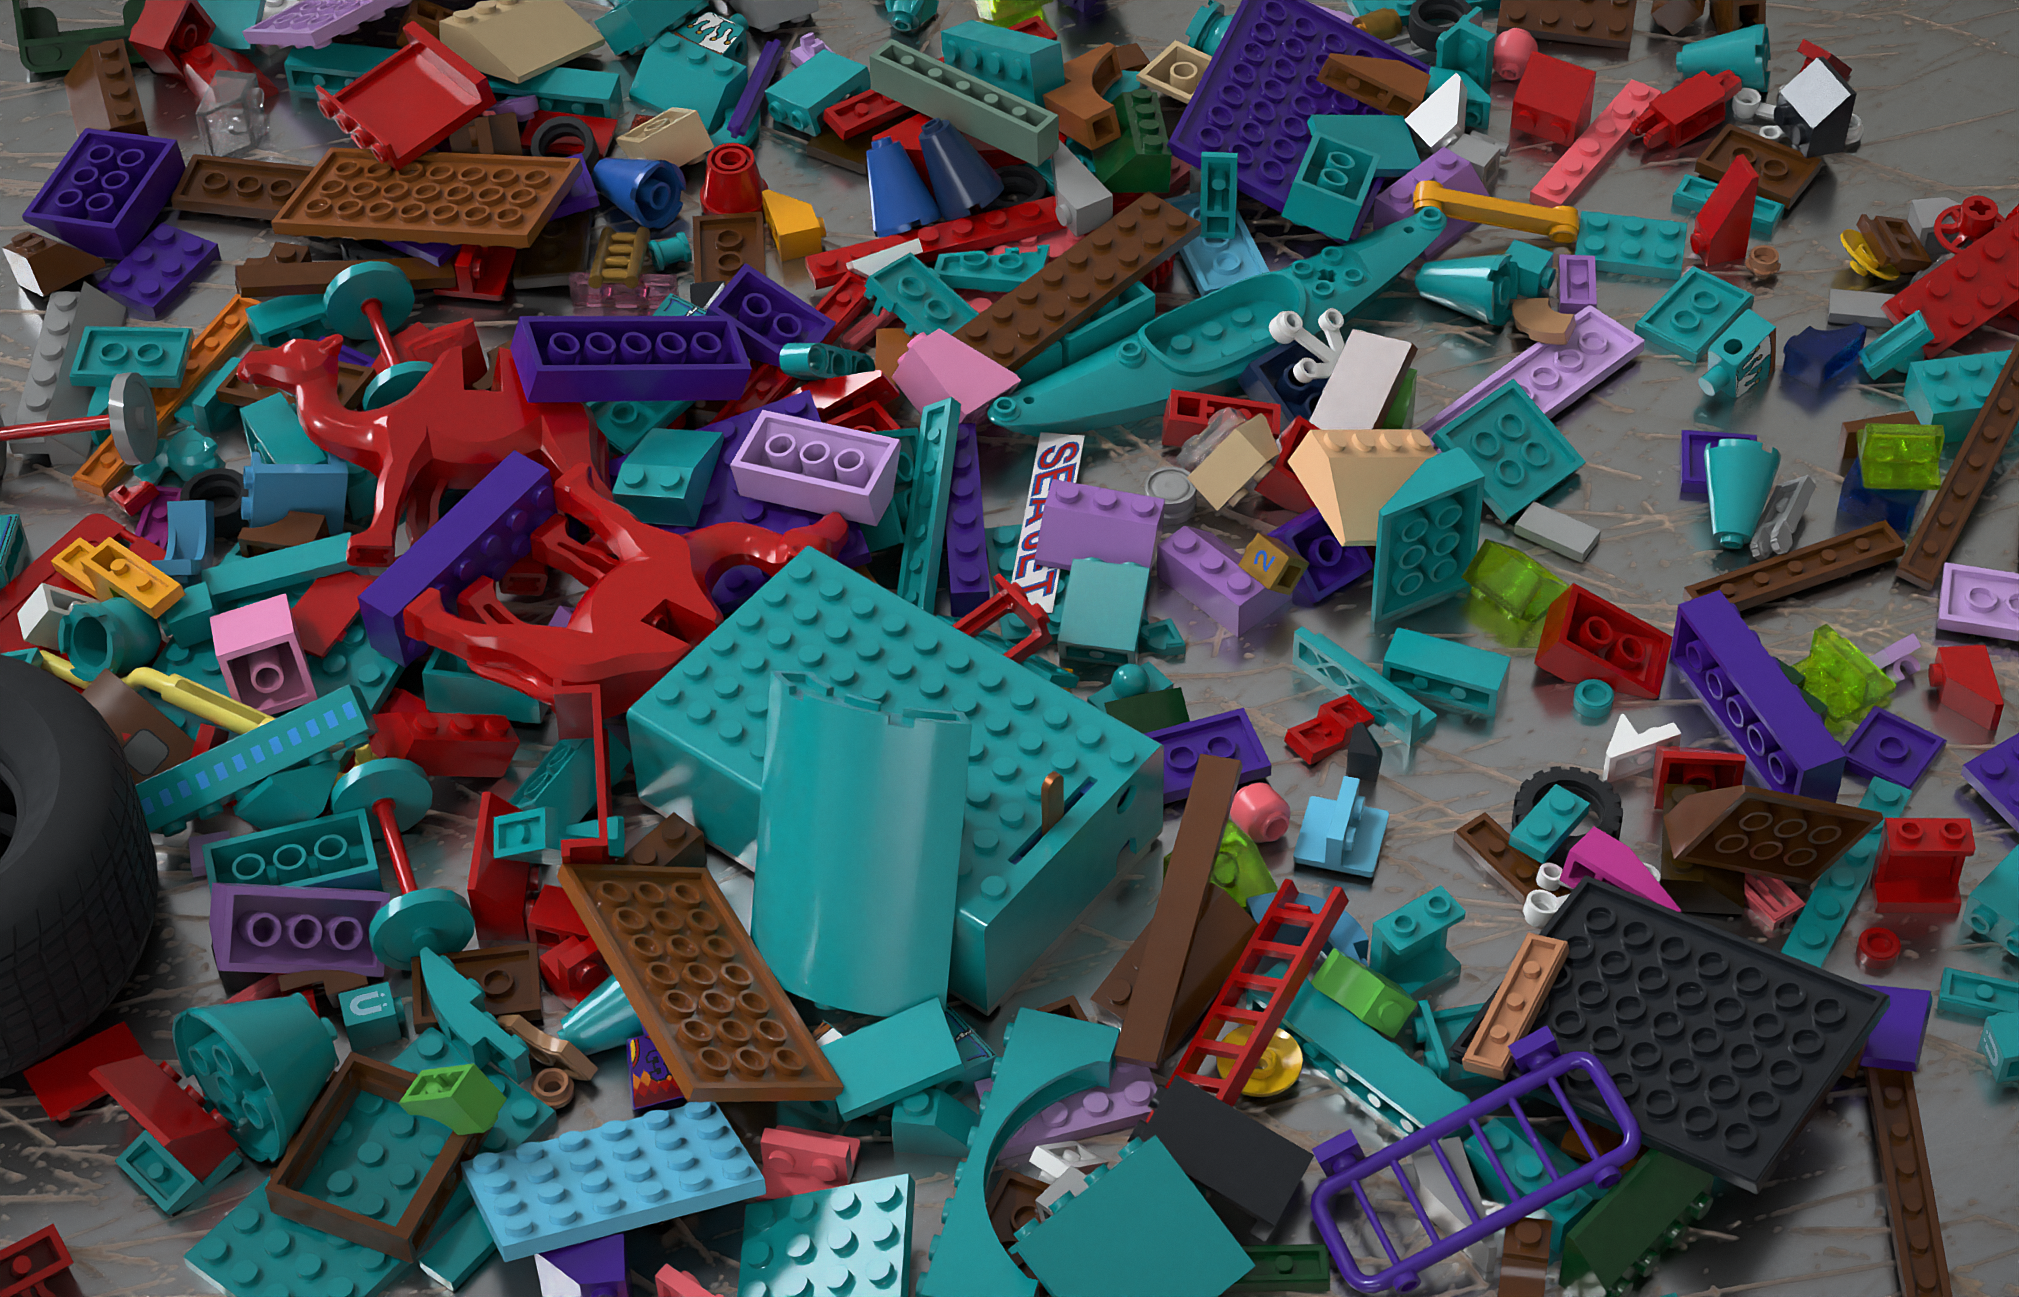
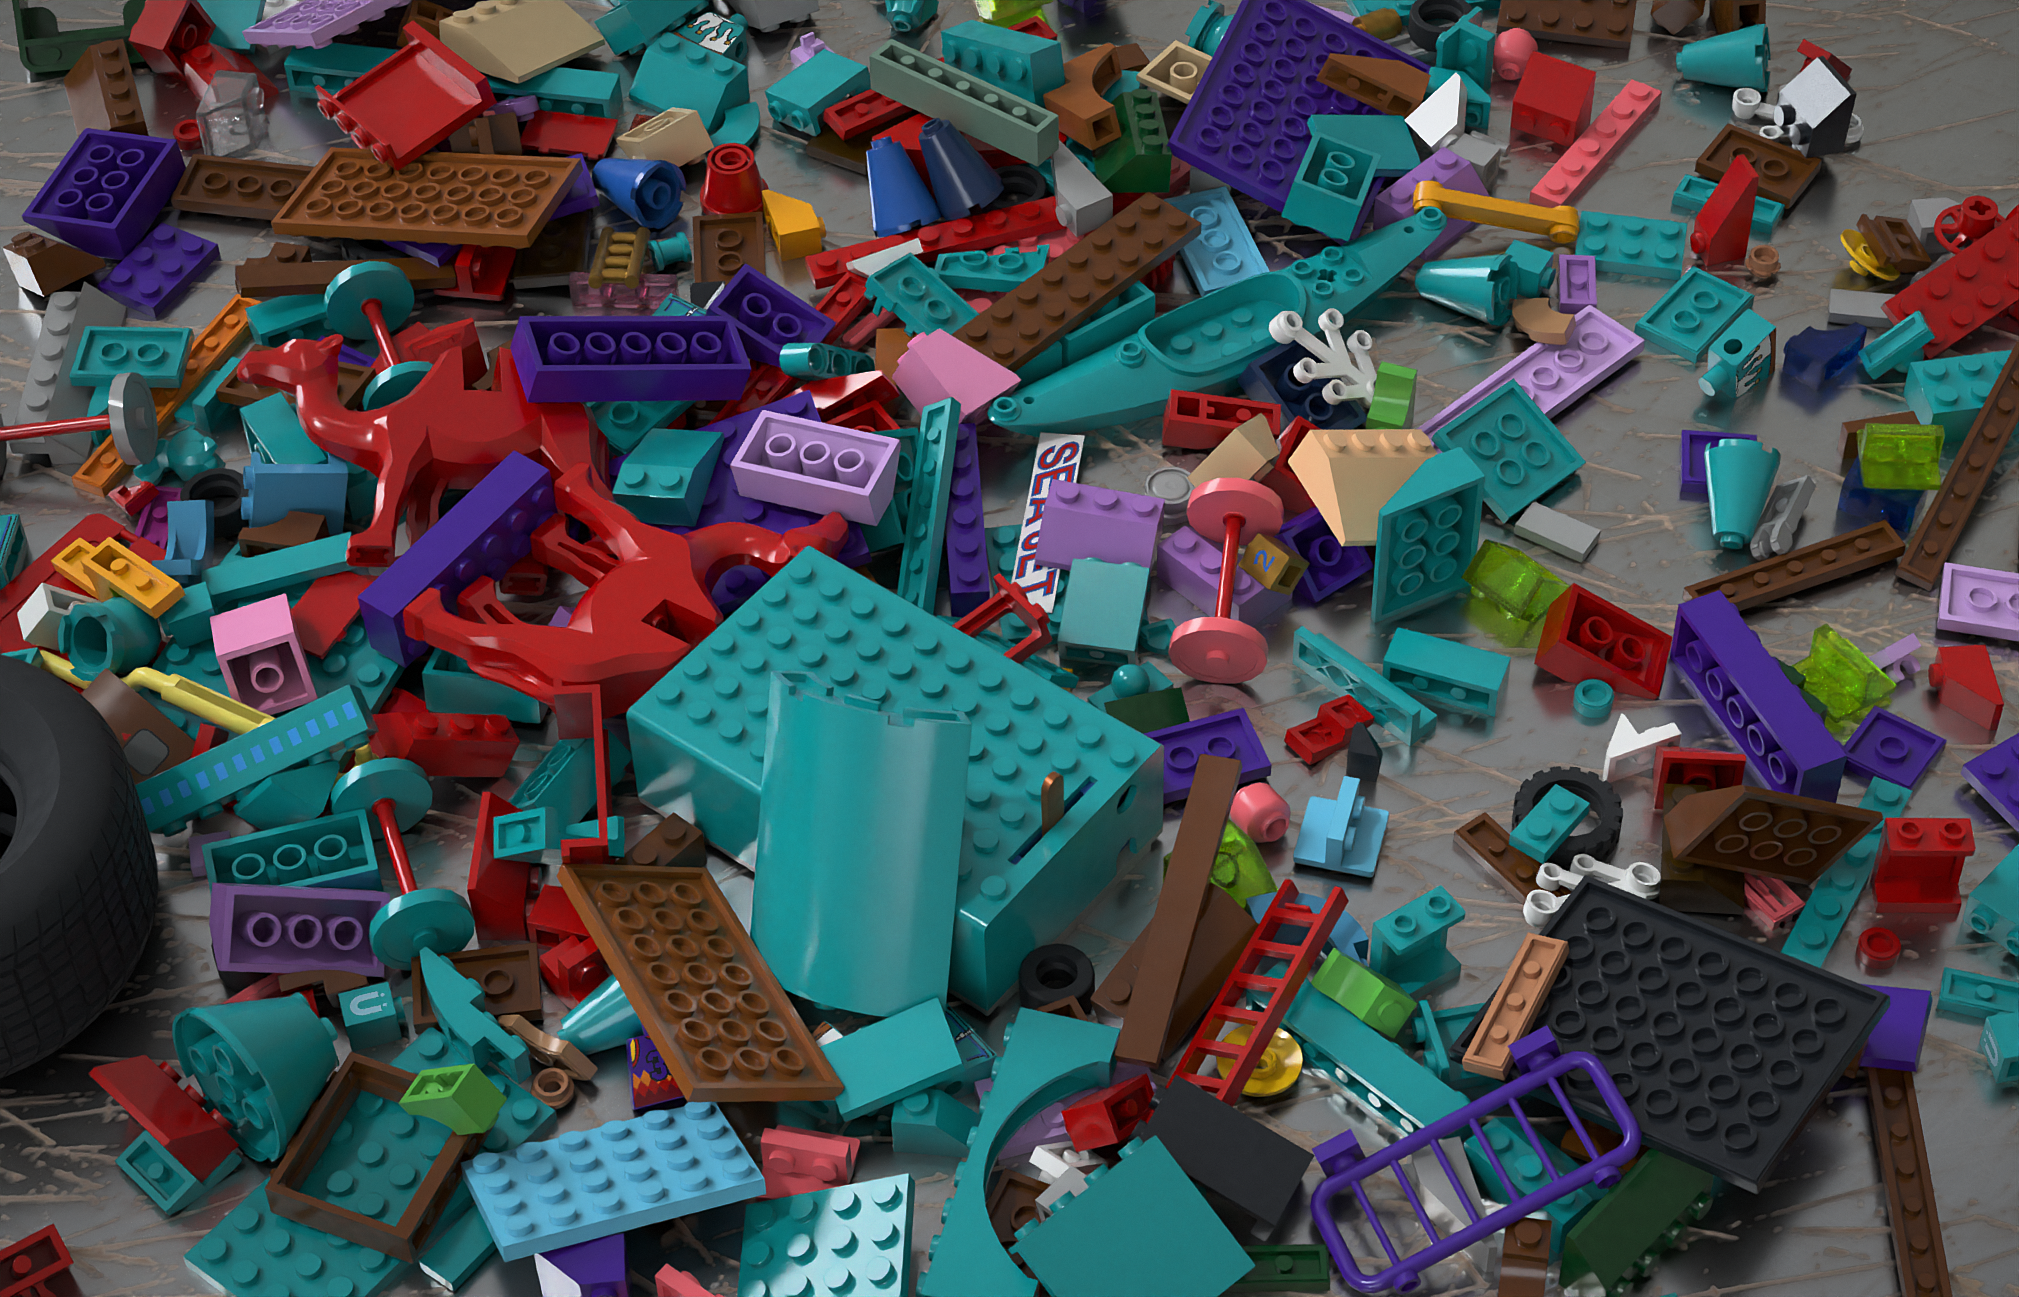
red piece [23,1021,145,1122] -> none
black tyre [530,116,599,174] -> none
dark purple axle [727,39,784,139] -> none
clear plate [1175,407,1248,472] -> none
teal slope [1200,152,1238,239] -> none
tile [1309,329,1418,430] -> none
dark pink slope [1559,826,1681,913] -> none
red hinge [1629,69,1742,149] -> none
none -> red tile [173,119,209,150]
none -> black tyre [1019,943,1095,1015]
none -> red slope [1061,1073,1154,1152]
none -> coral piece [1168,478,1284,684]

